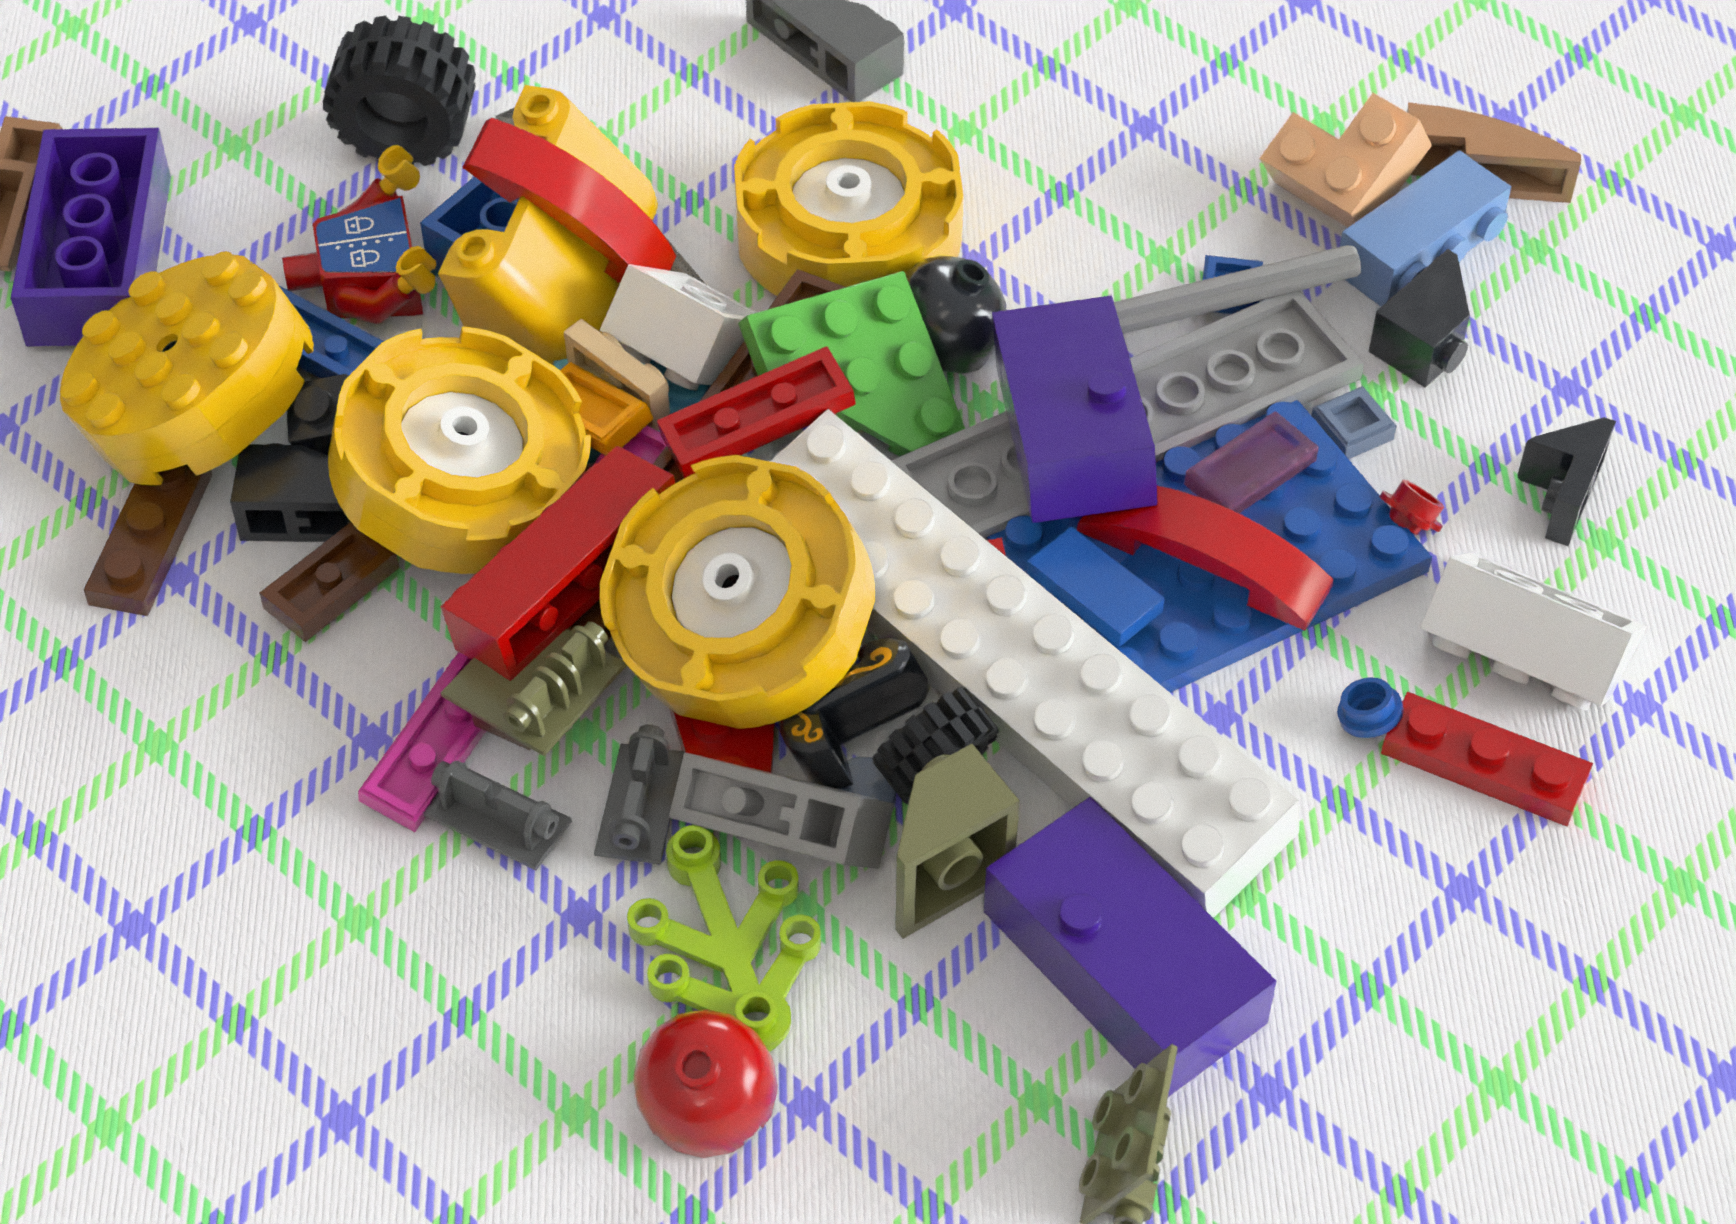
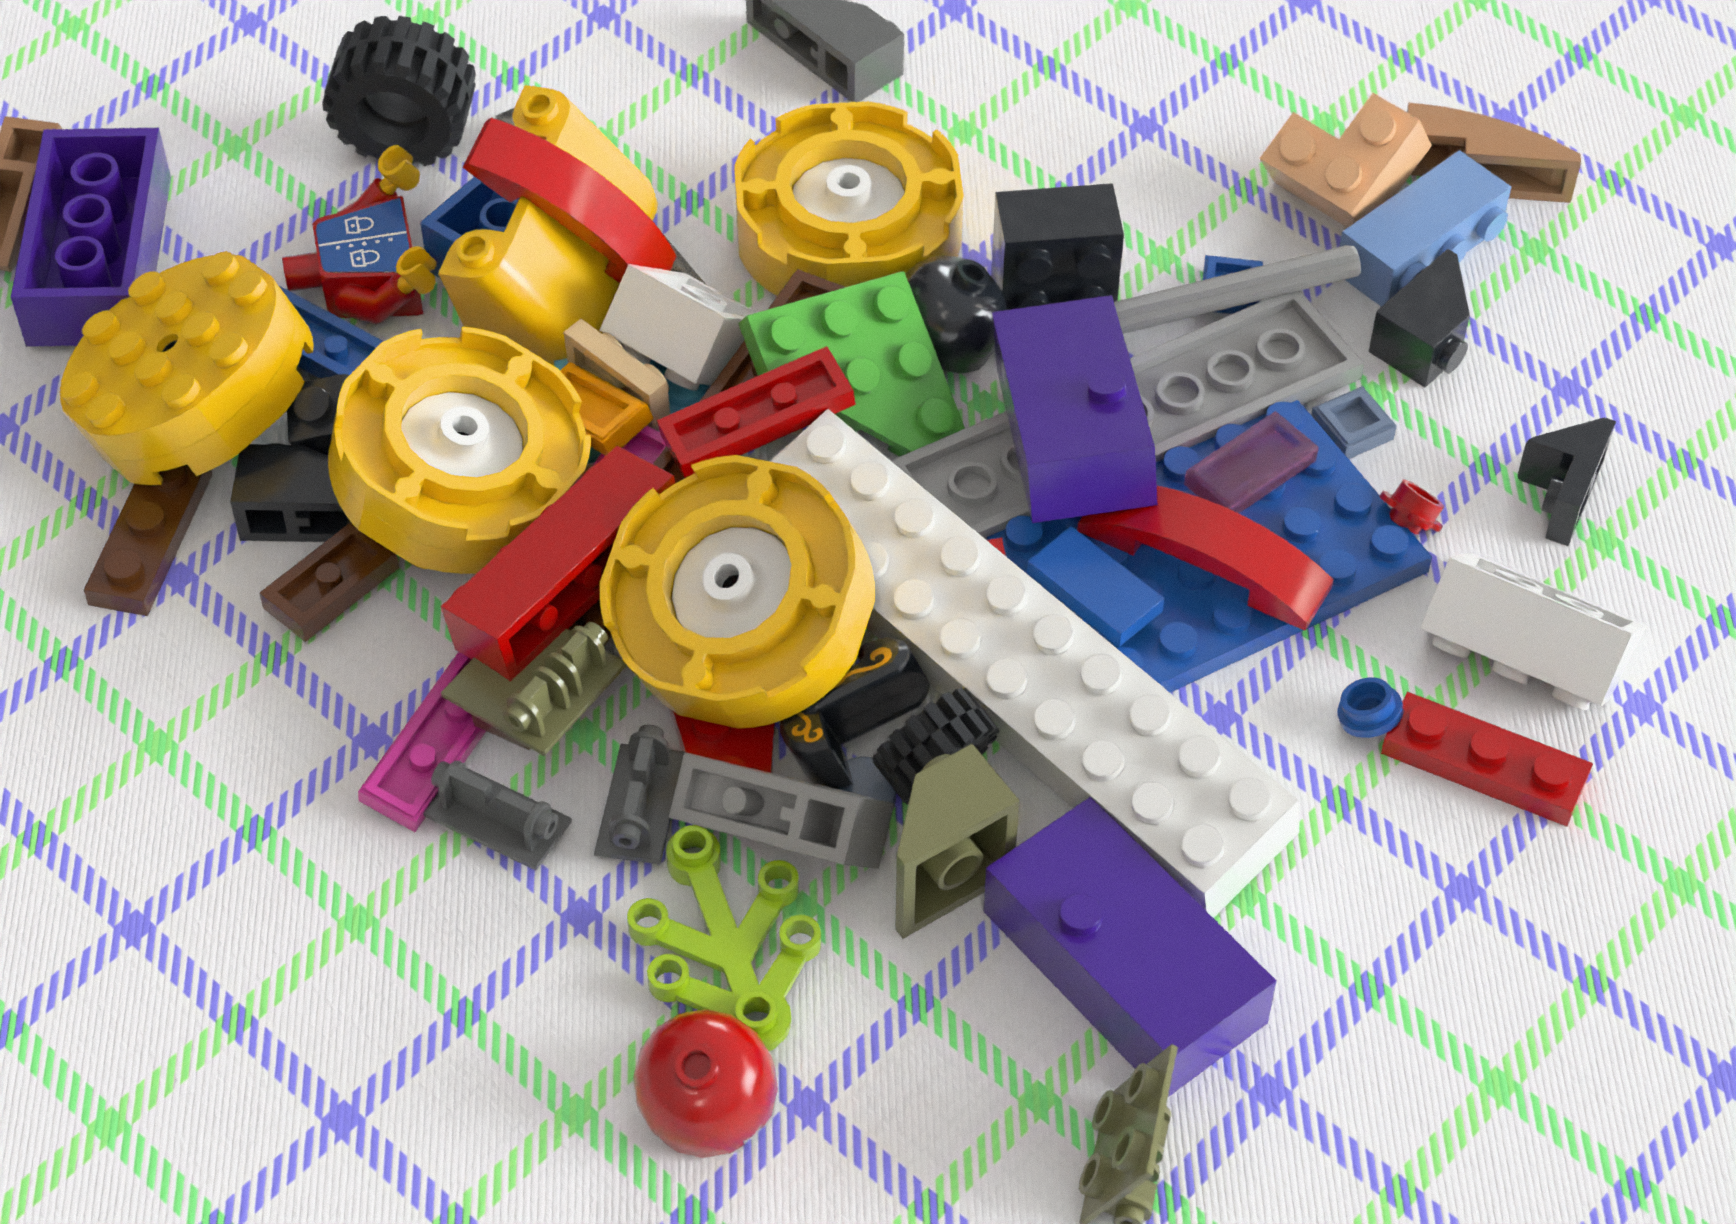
none -> black brick [991,183,1124,310]

